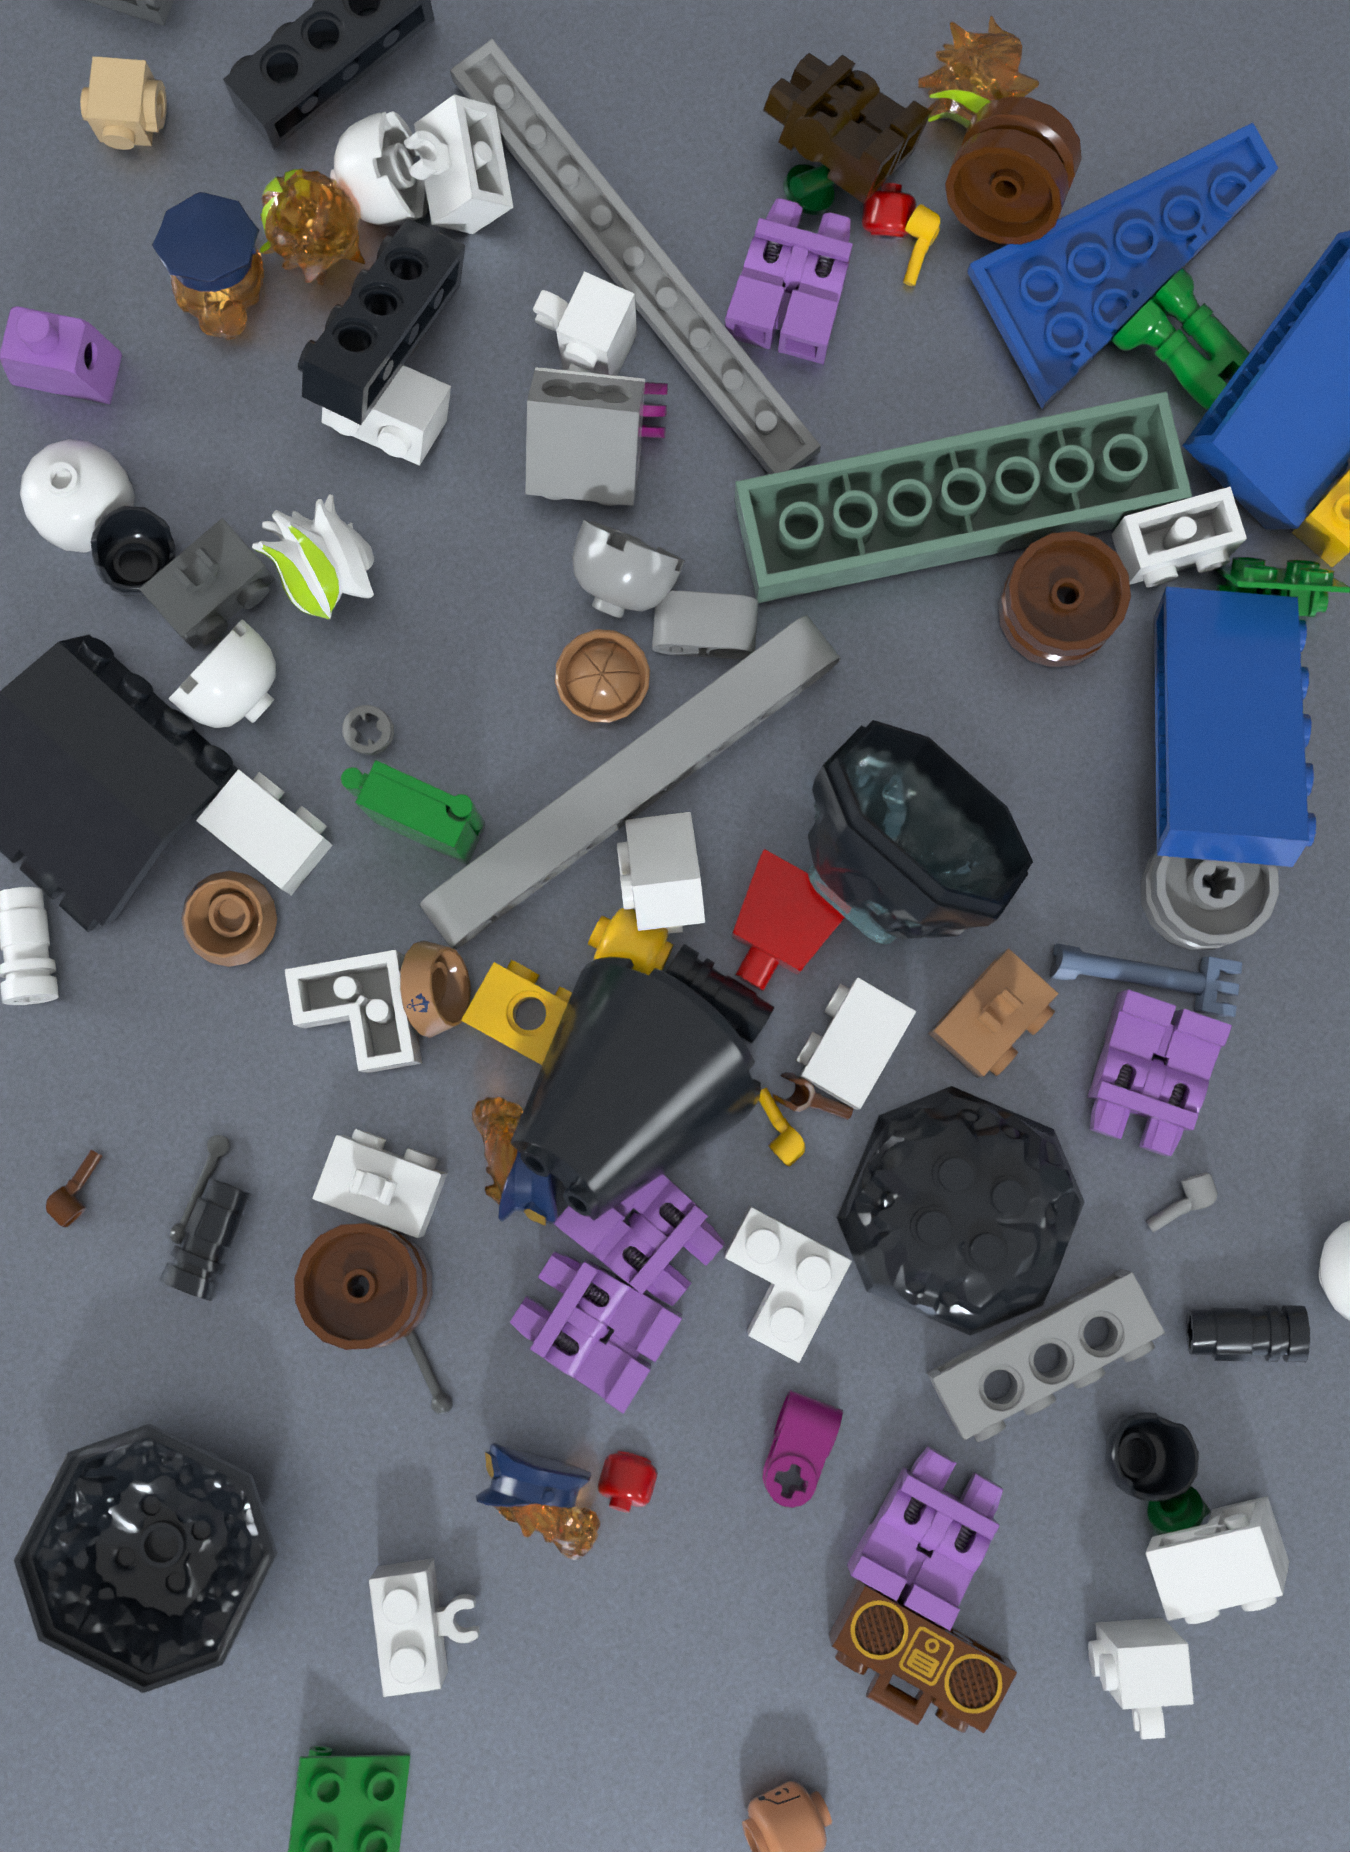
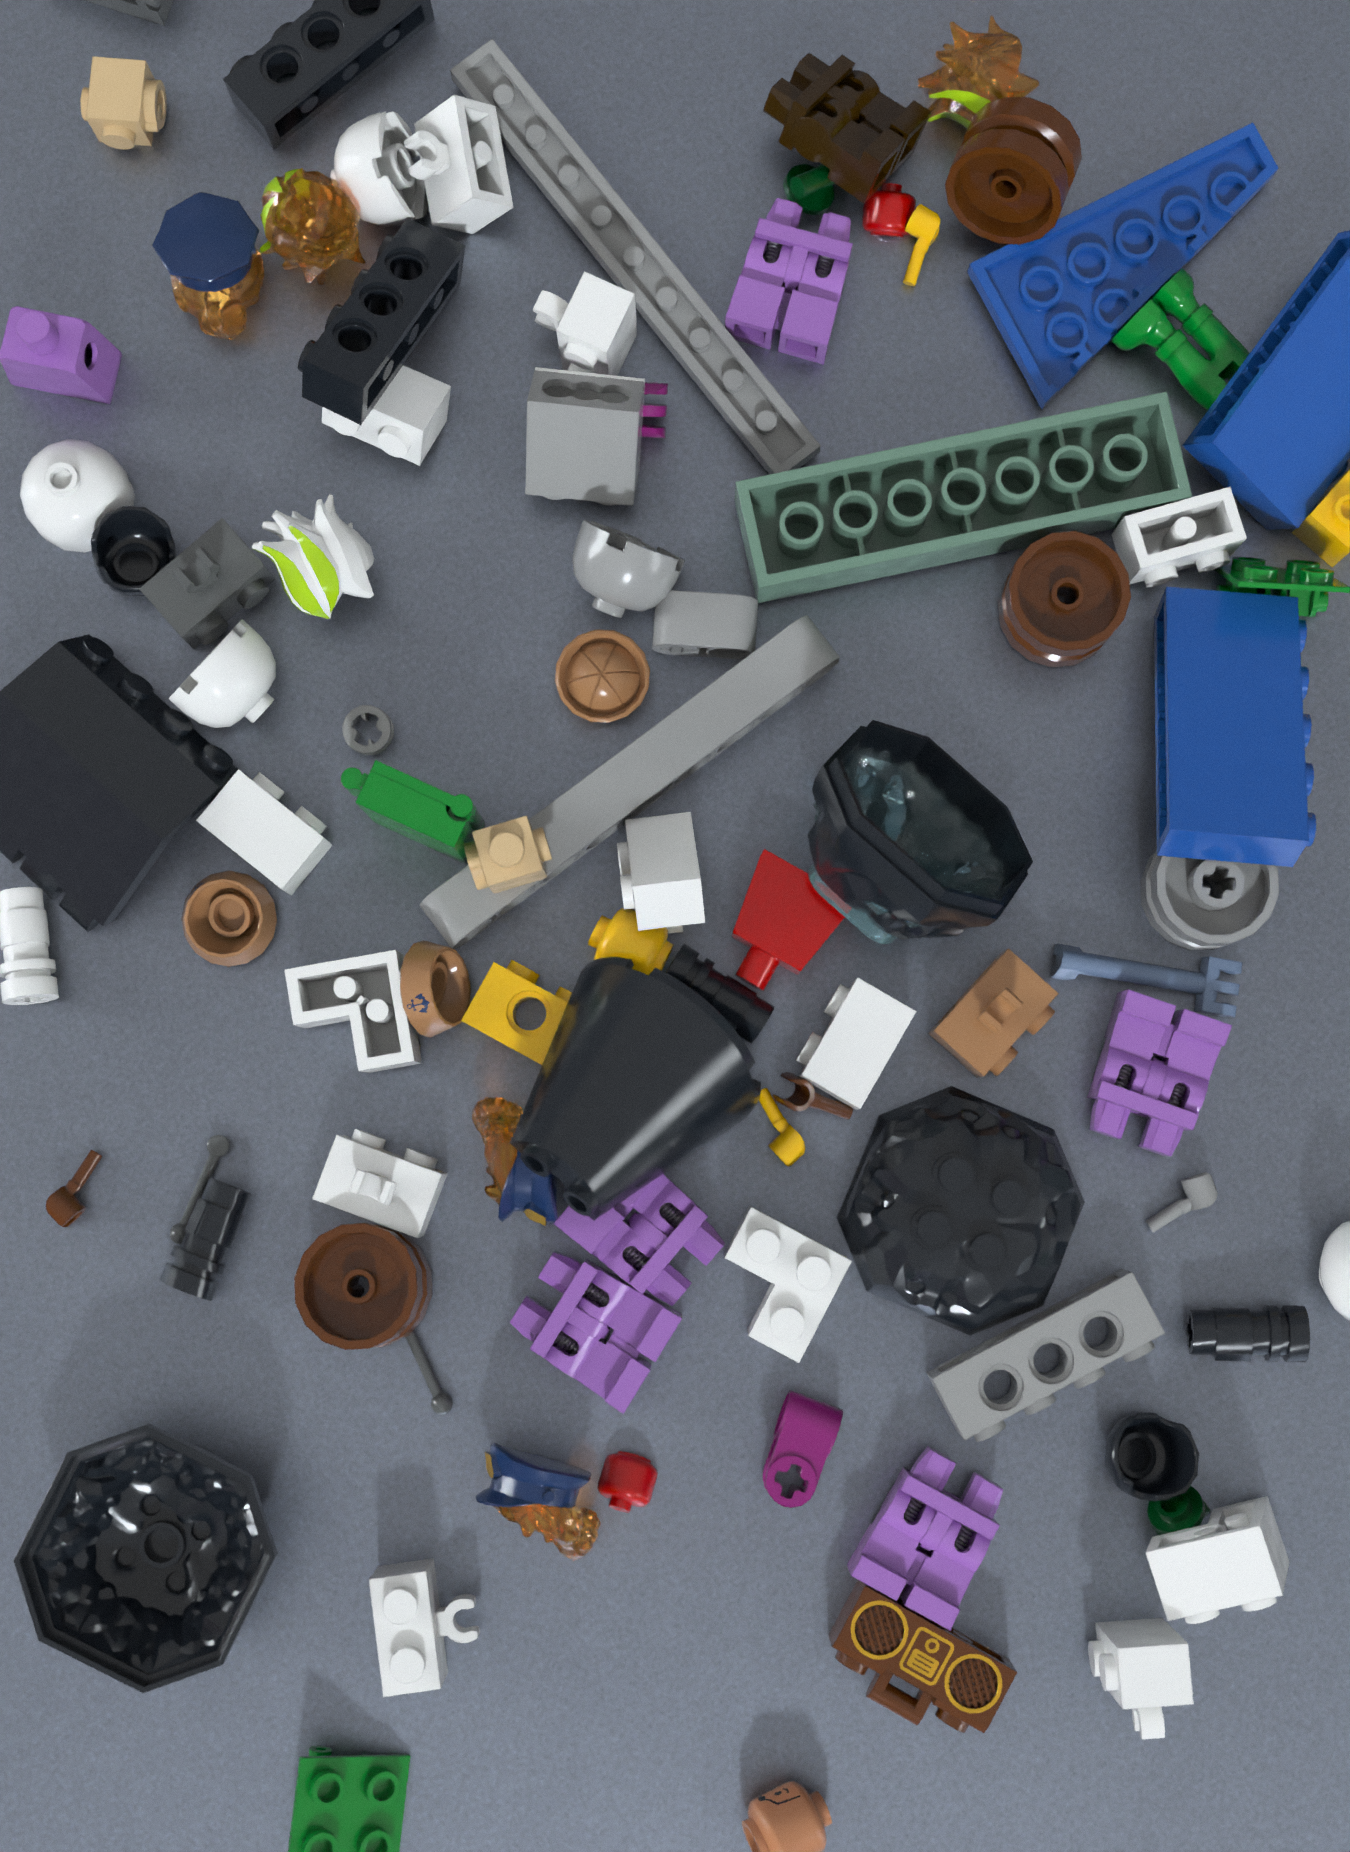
none -> tan brick [464,815,552,894]

